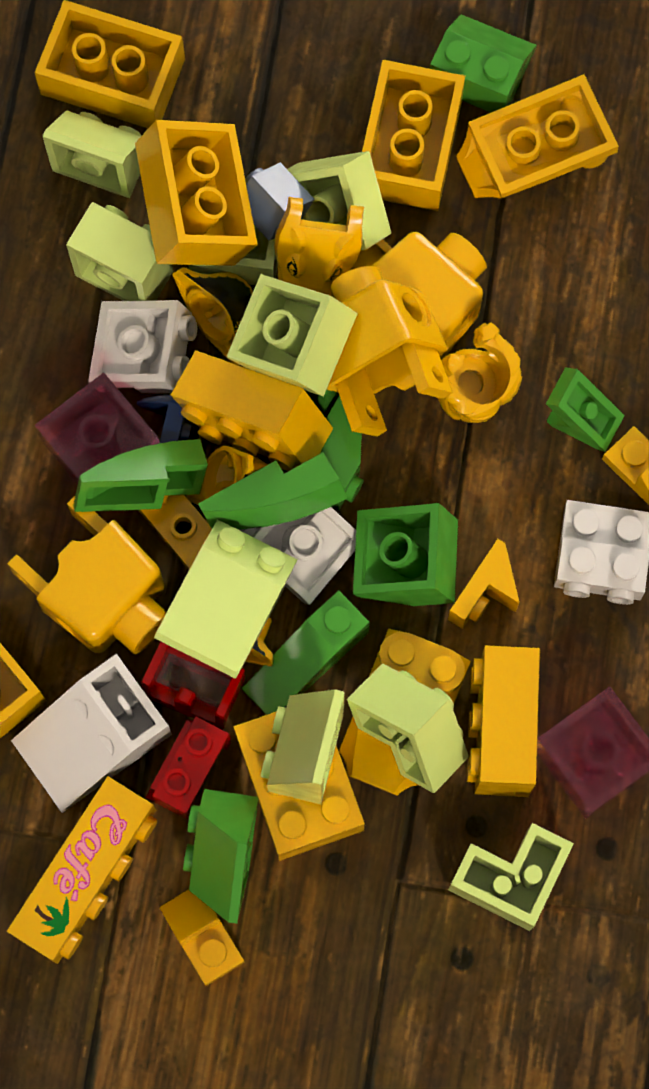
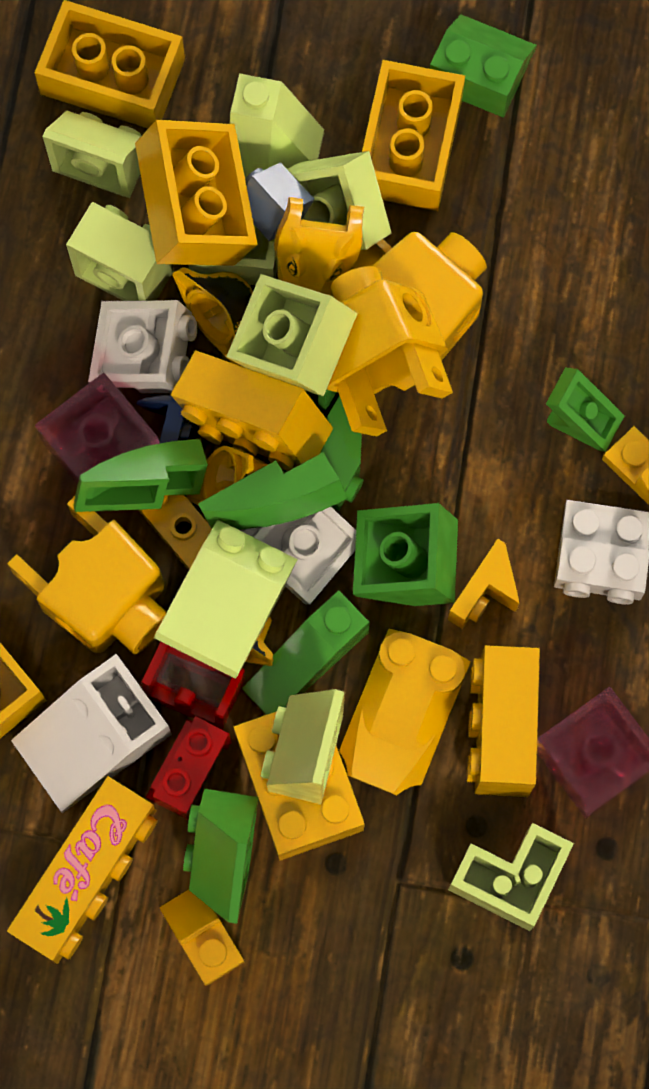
yellowish green brick [347,663,469,793] -> none
yellow hair [438,322,522,423] -> none
yellow slope [456,74,619,199] -> none
none -> yellowish green slope [230,73,324,178]

